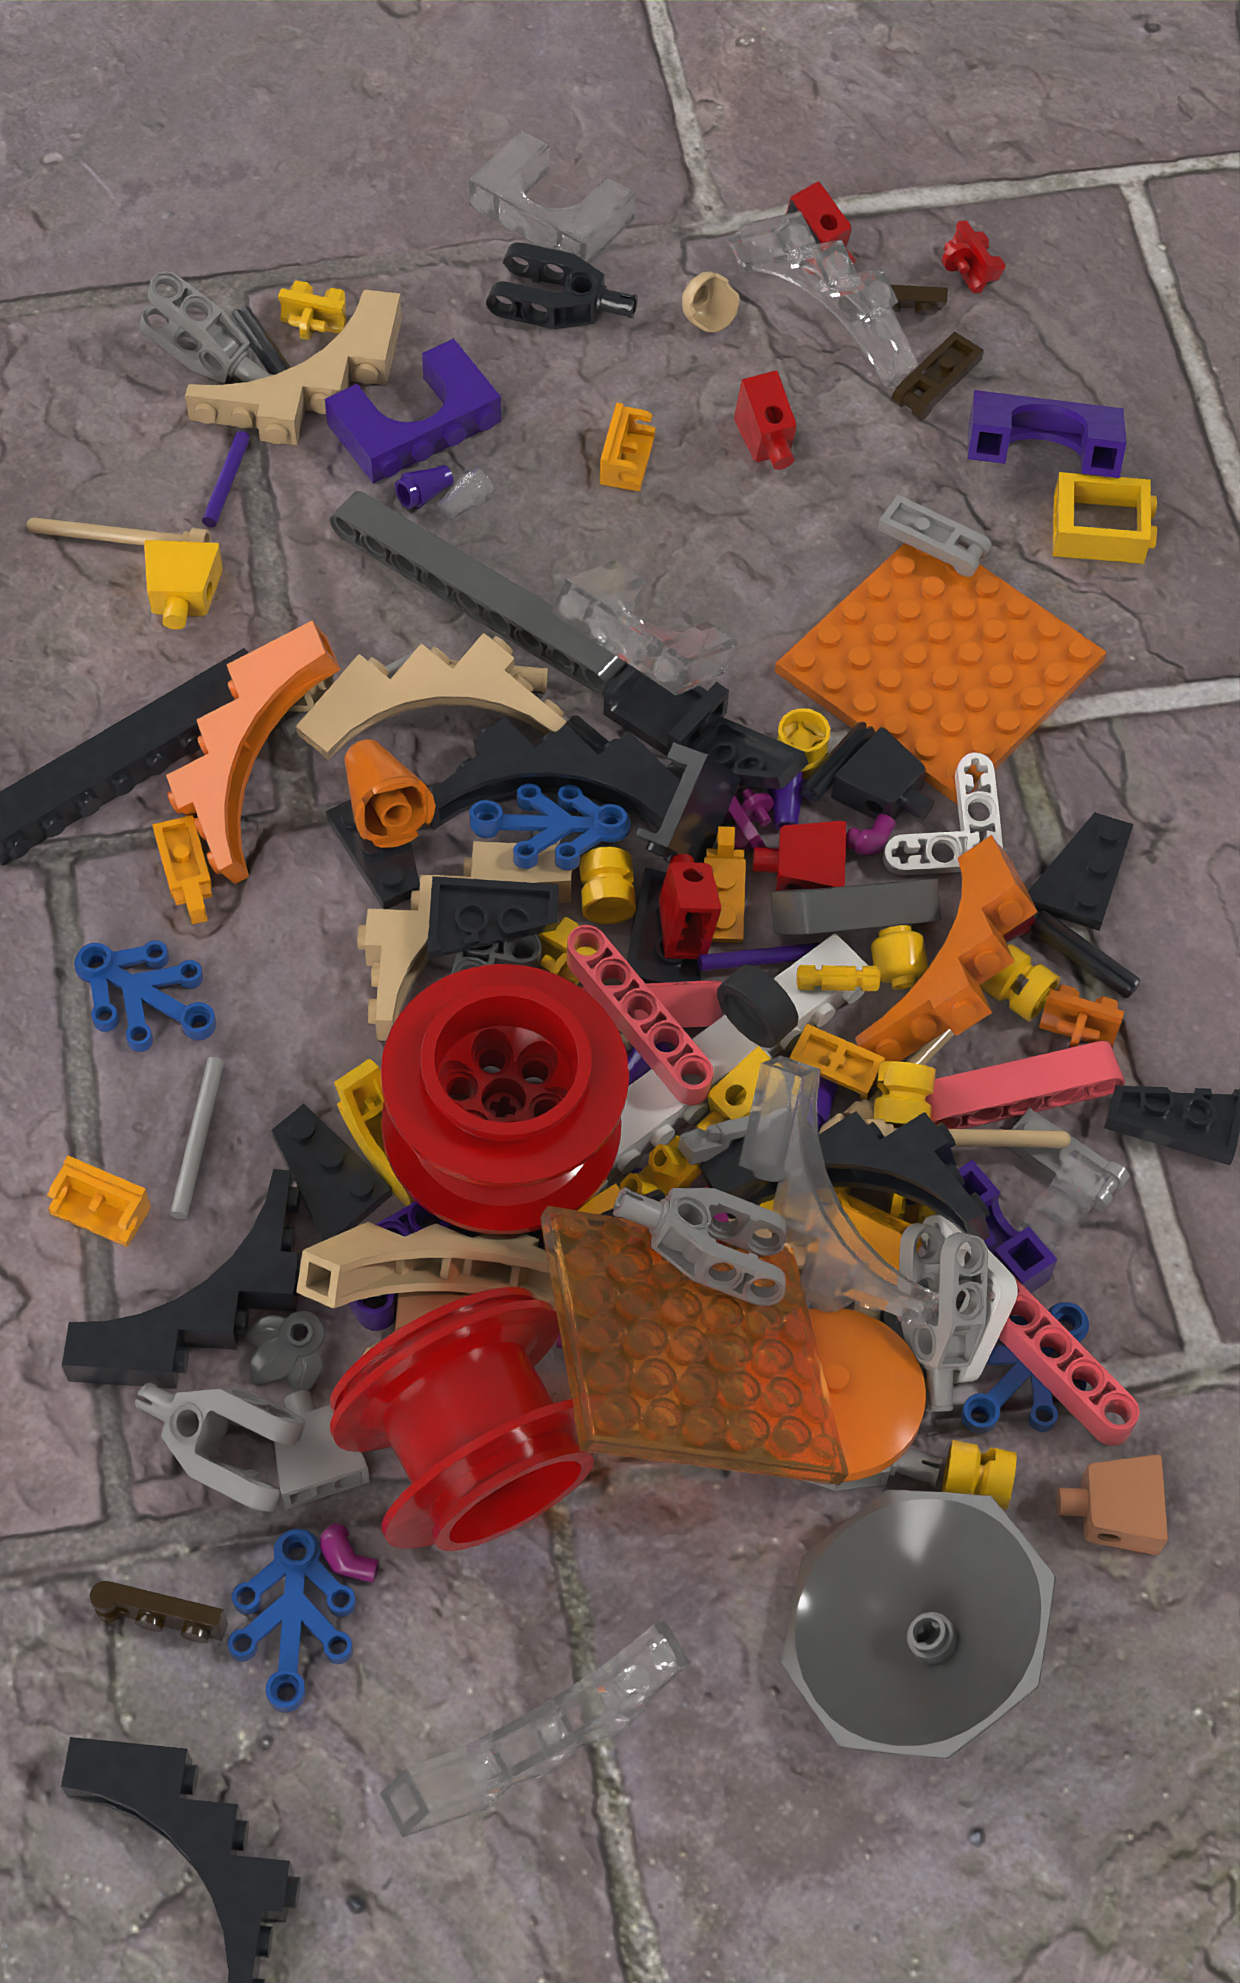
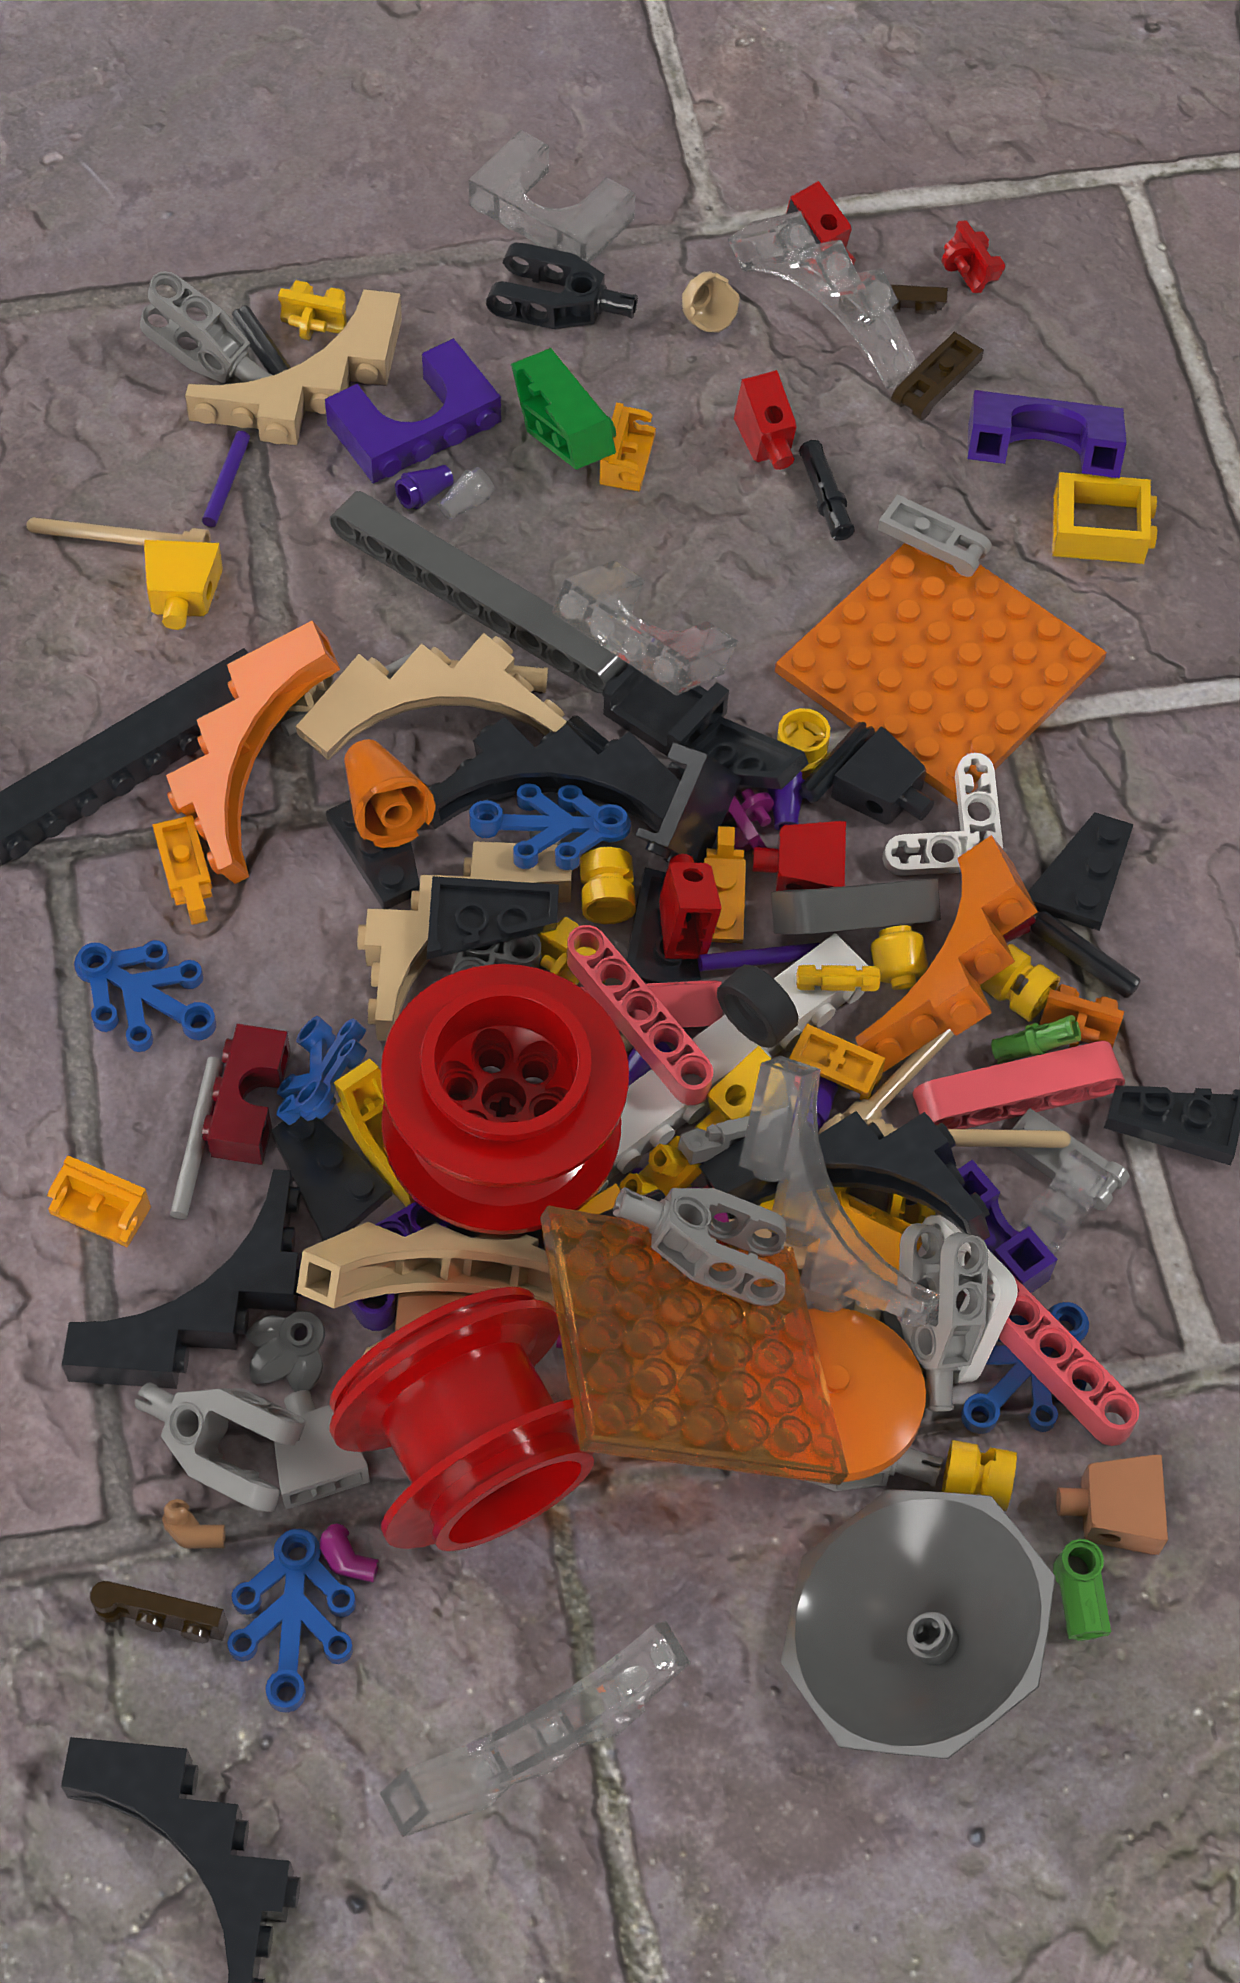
magenta arm [846,814,896,855] -> none
yellow wheel [873,1061,936,1128] -> none
none -> medium nougat arm [162,1499,226,1549]
none -> dark red arch [202,1024,291,1165]
none -> blue plant [276,1016,367,1125]
none -> green wedge [511,348,616,470]
none -> black pin [799,440,855,541]
none -> bright green pin [991,1015,1081,1064]
none -> bright green piece [1053,1539,1111,1641]

